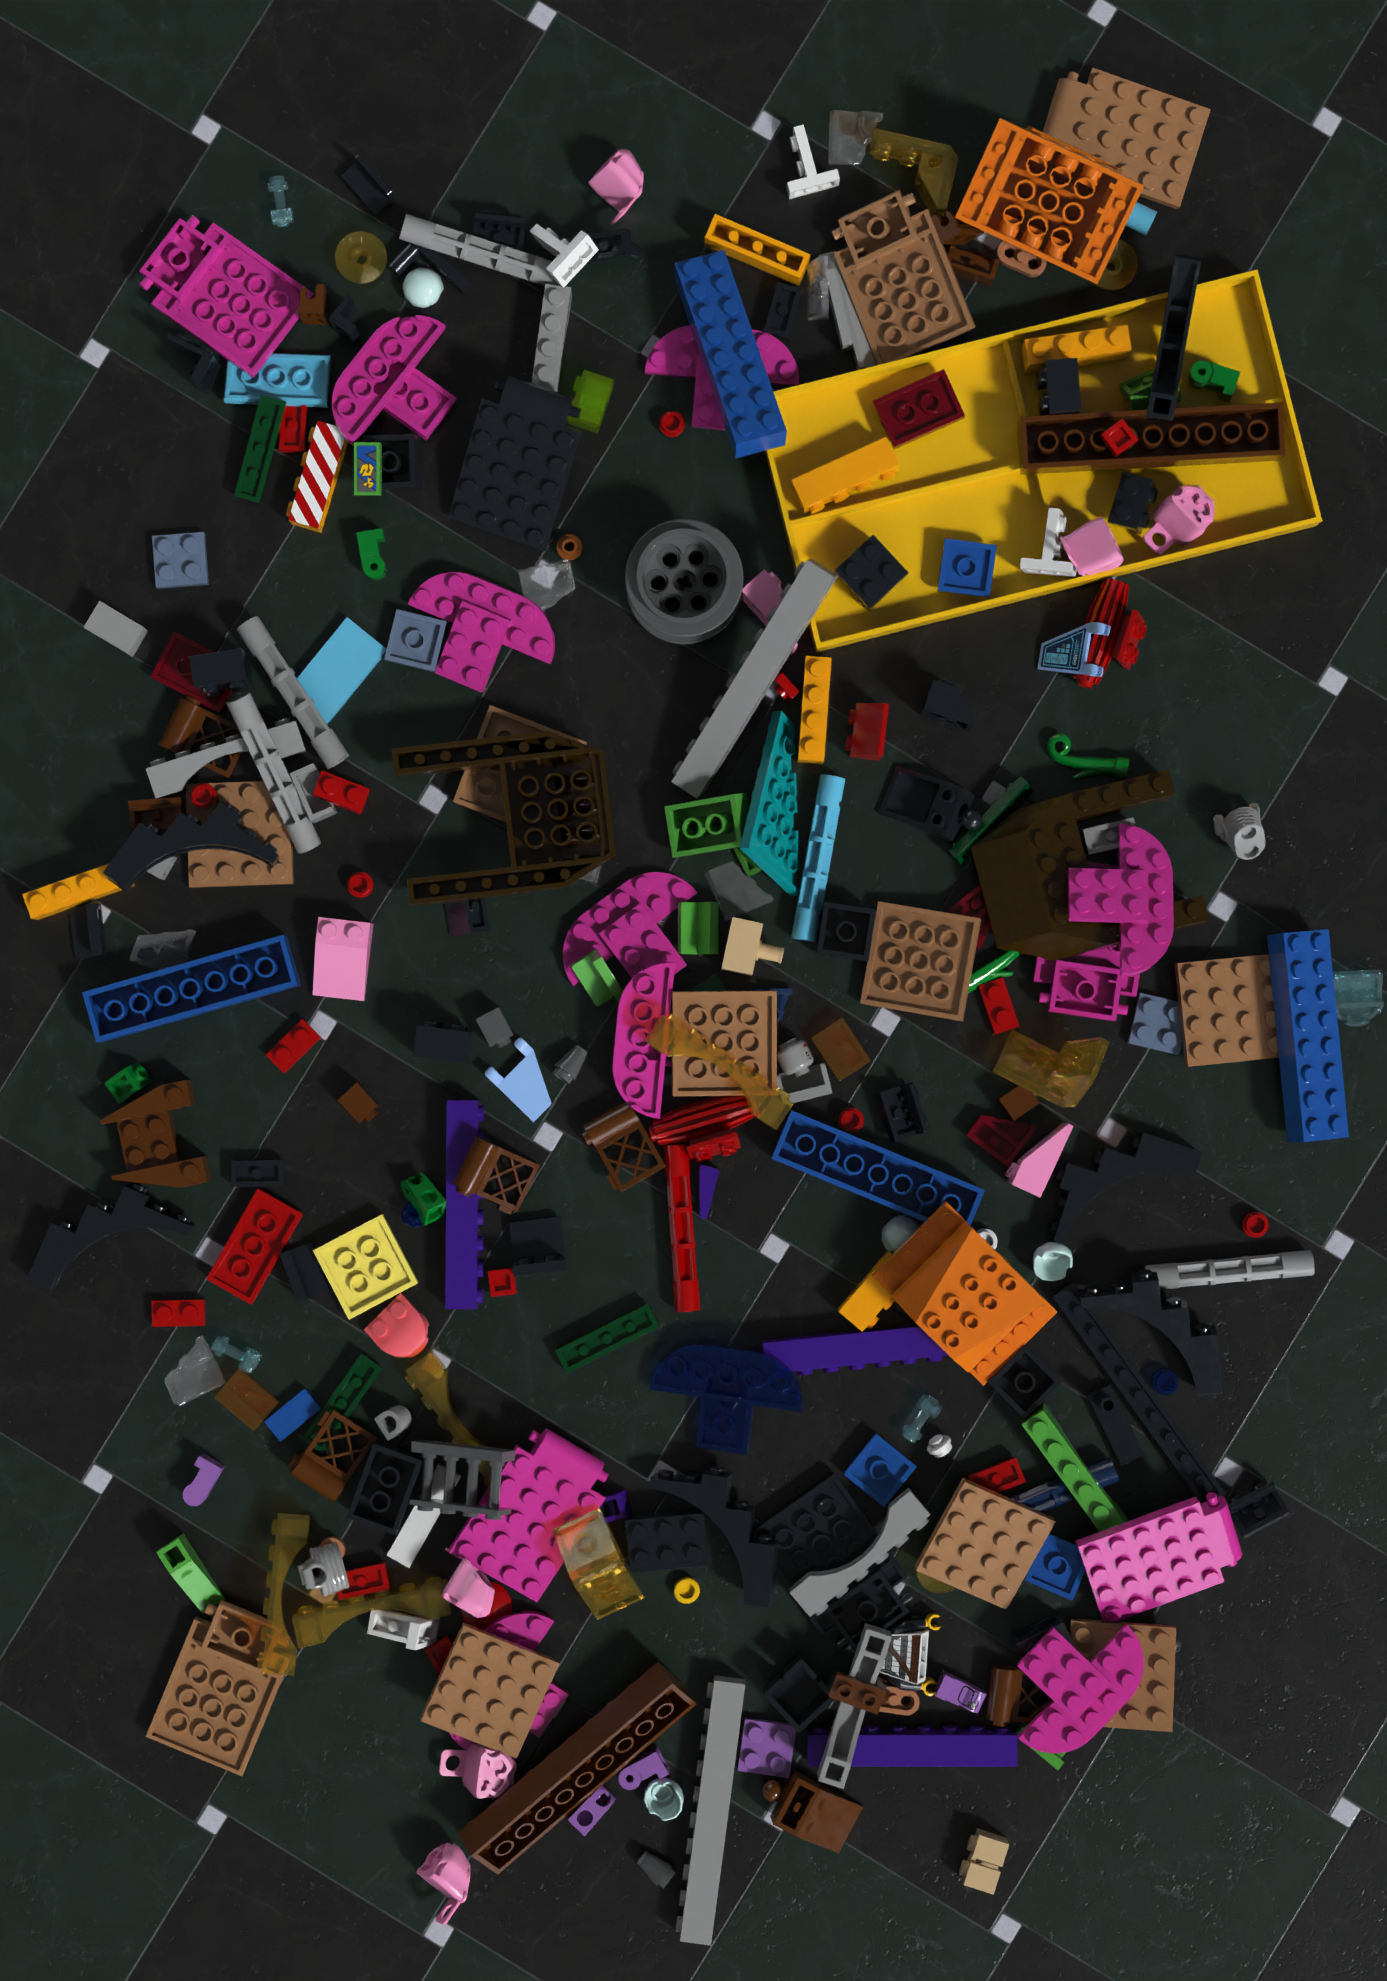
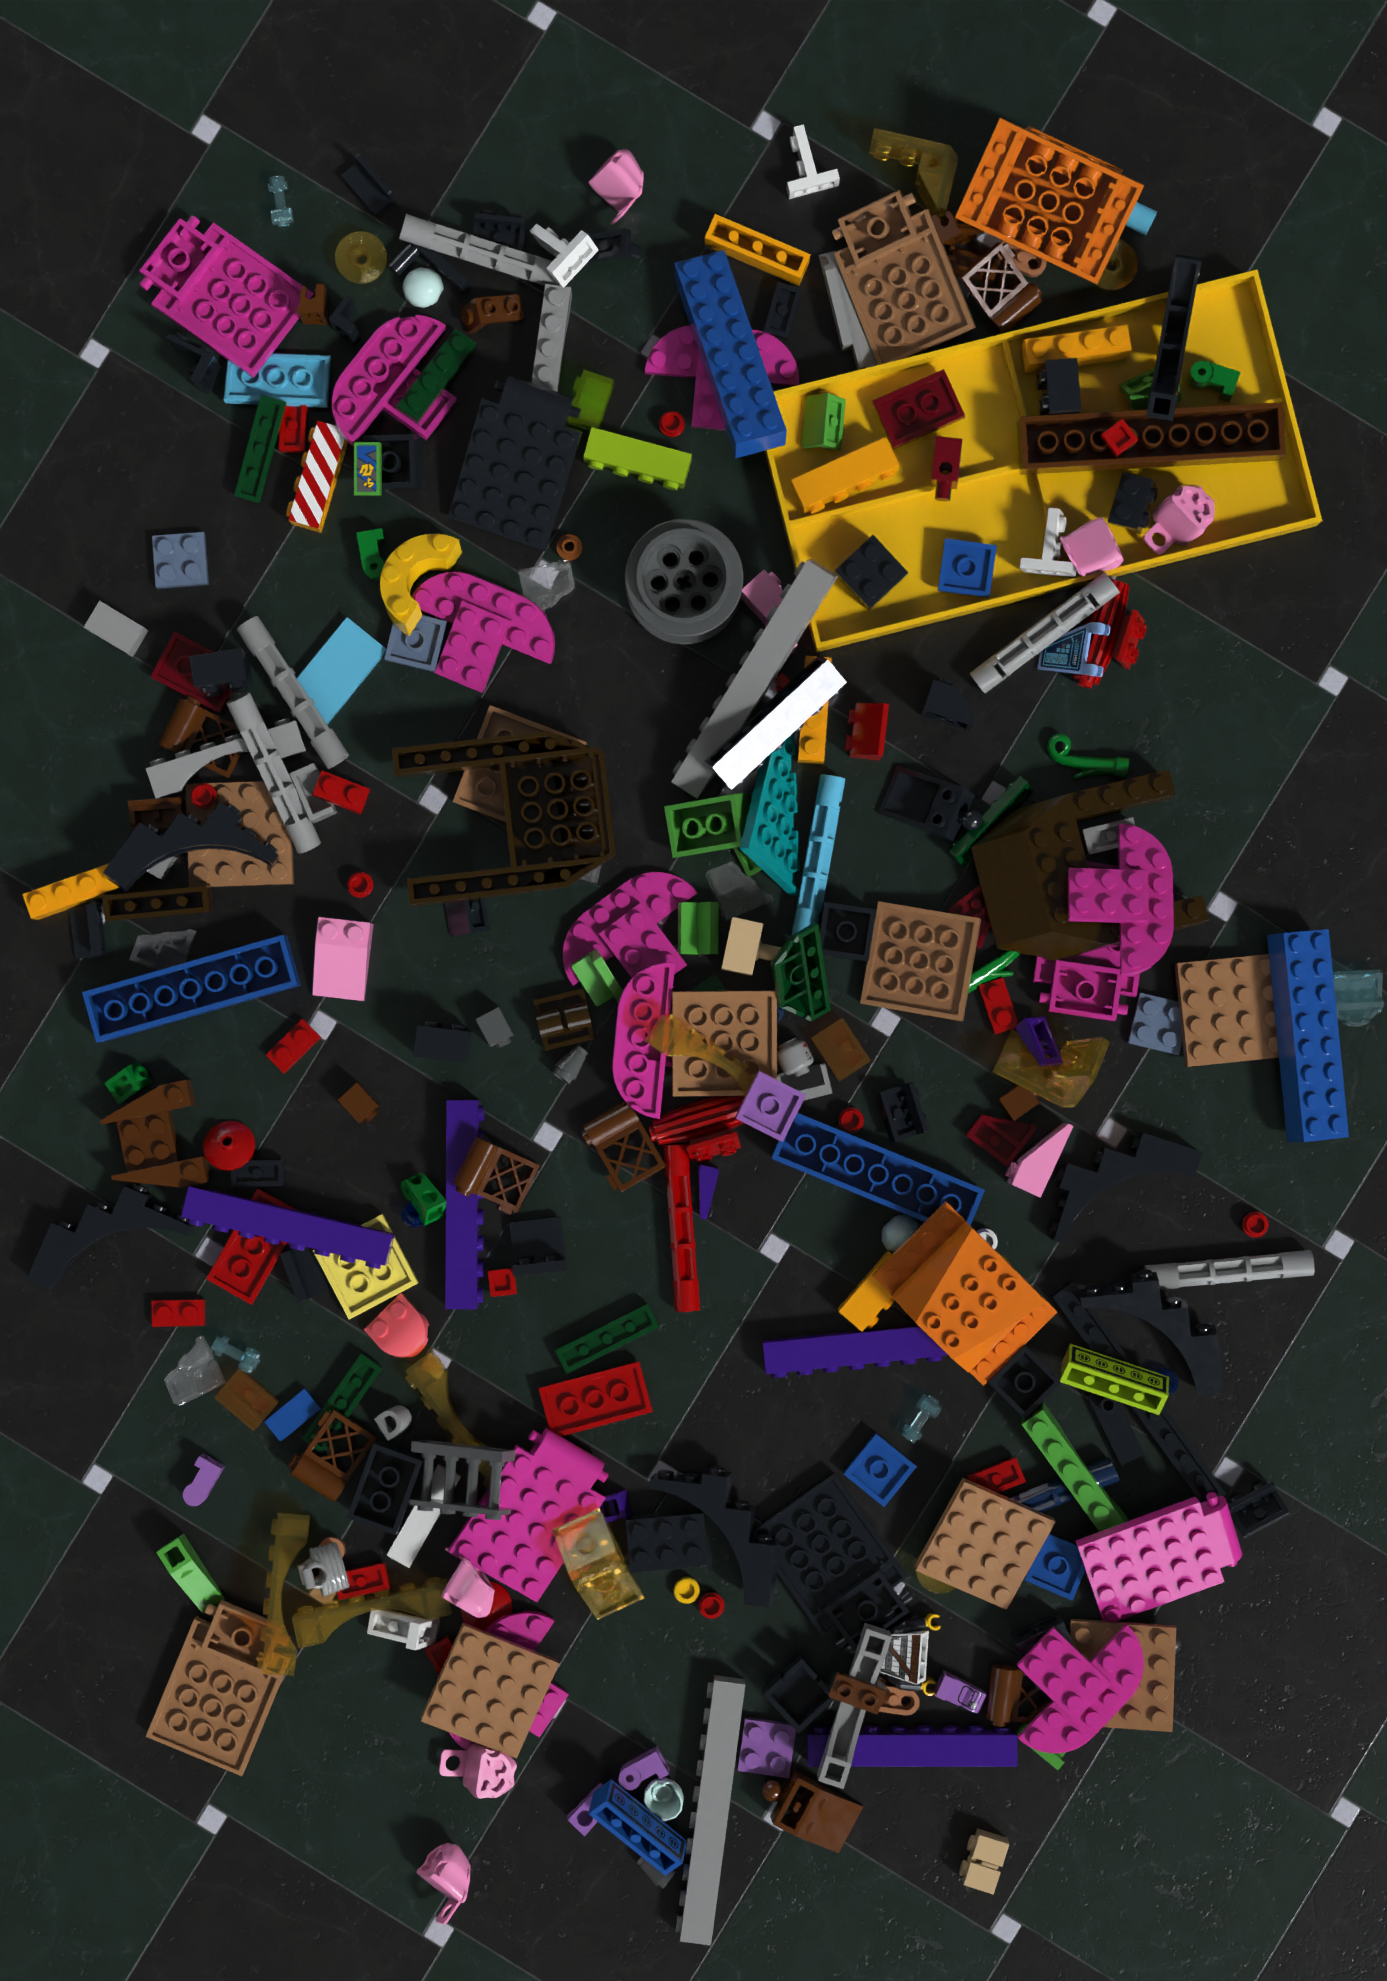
reddish brown brick [458,1662,697,1875] -> none
light blue flag [485,1037,552,1122] -> none
clear blue plate [649,1344,803,1455] -> none
light grey arch [789,1487,930,1617] -> none
clear slope [807,256,829,320] -> none
clear slope [828,110,883,165] -> none
white plate [927,1434,952,1458] -> none
light aqua hair [1033,1242,1073,1281] -> none
medium nougat plate [1042,68,1211,209] -> none
light grey piece [1213,803,1265,860] -> none
none -> dark brown brick [102,885,214,922]
none -> dark purple brick [181,1185,395,1269]
none -> red dish [203,1121,255,1171]
none -> yellow brick [380,534,462,636]
none -> dark green plate [396,329,477,424]
none -> reddish brown bracket [461,294,525,333]
none -> dark brown plate [533,988,596,1051]
none -> red plate [539,1361,653,1436]
none -> lime brick [584,427,692,491]
none -> blue brick [588,1779,687,1876]
none -> red plate [698,1592,724,1619]
none -> brick [704,655,846,790]
none -> medium lavender plate [735,1071,806,1142]
none -> dark green wedge [771,922,831,1021]
none -> bright green panel [801,393,846,451]
none -> dark red torso [931,436,962,501]
none -> reddish brown piece [959,242,1042,335]
none -> light grey piece [970,572,1120,693]
none -> dark purple slope [1015,1017,1063,1066]
none -> lime brick [1060,1344,1169,1415]

